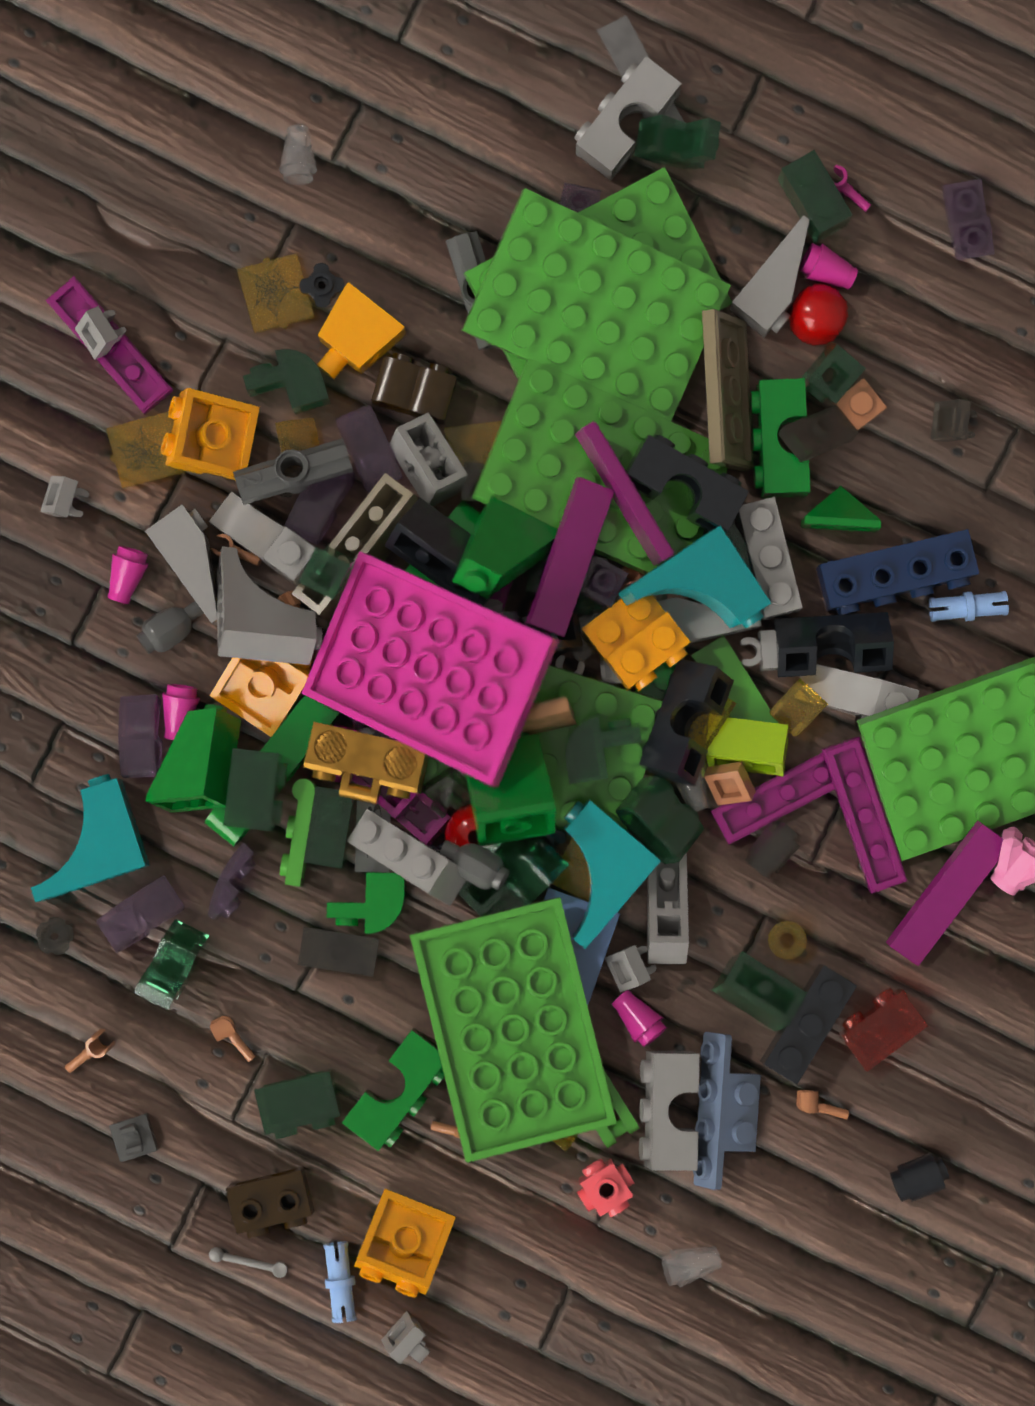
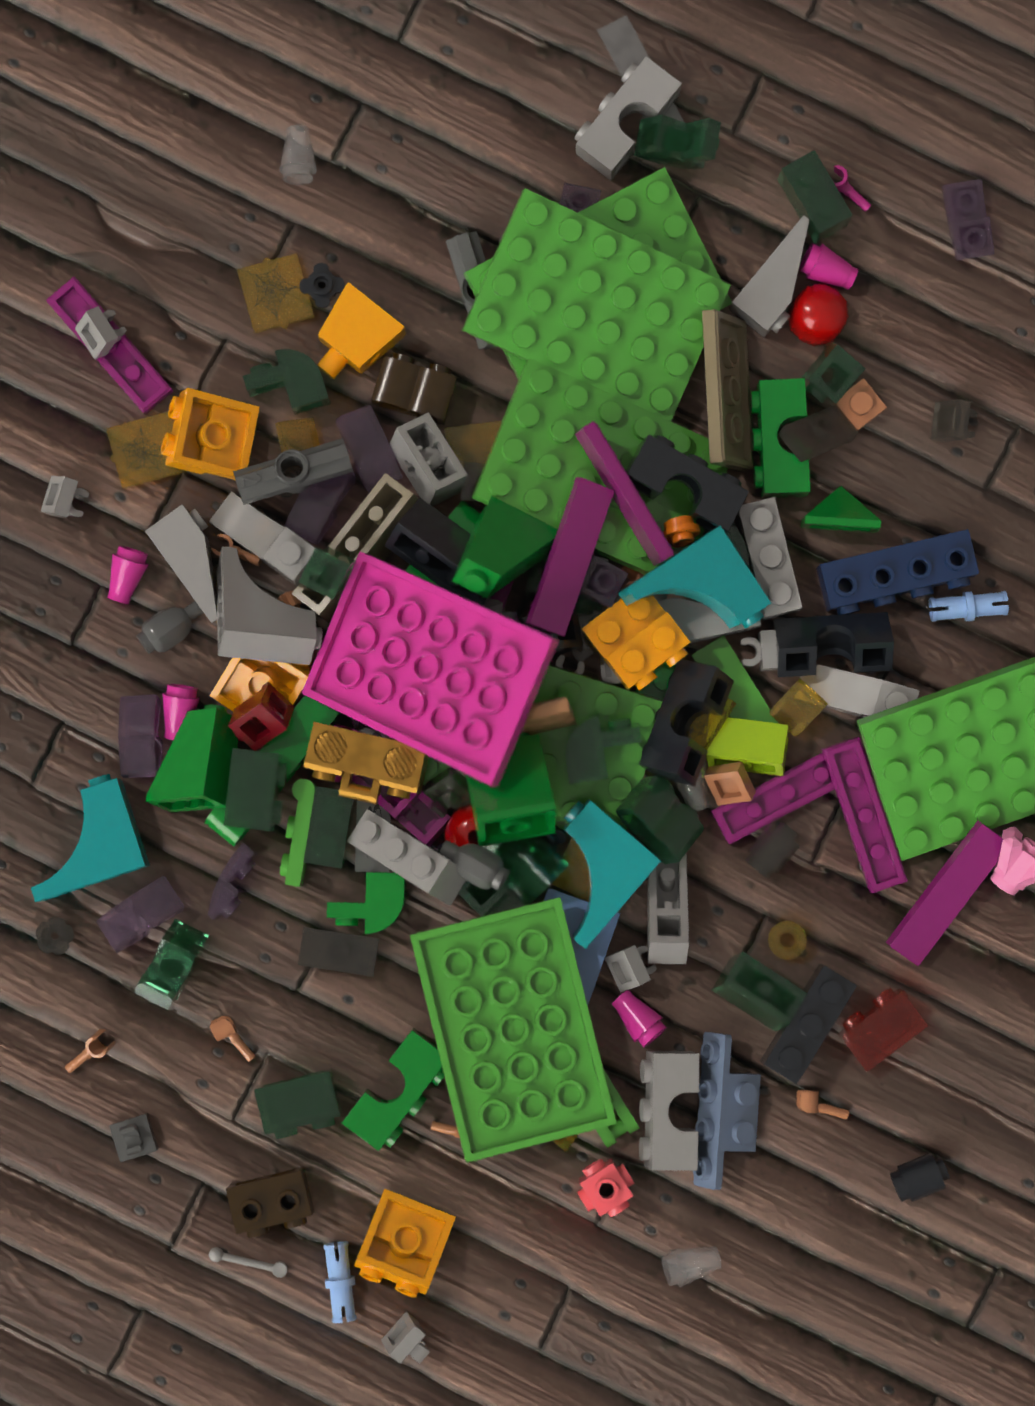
none -> dark red brick [228,682,294,751]
none -> orange plate [663,515,701,547]

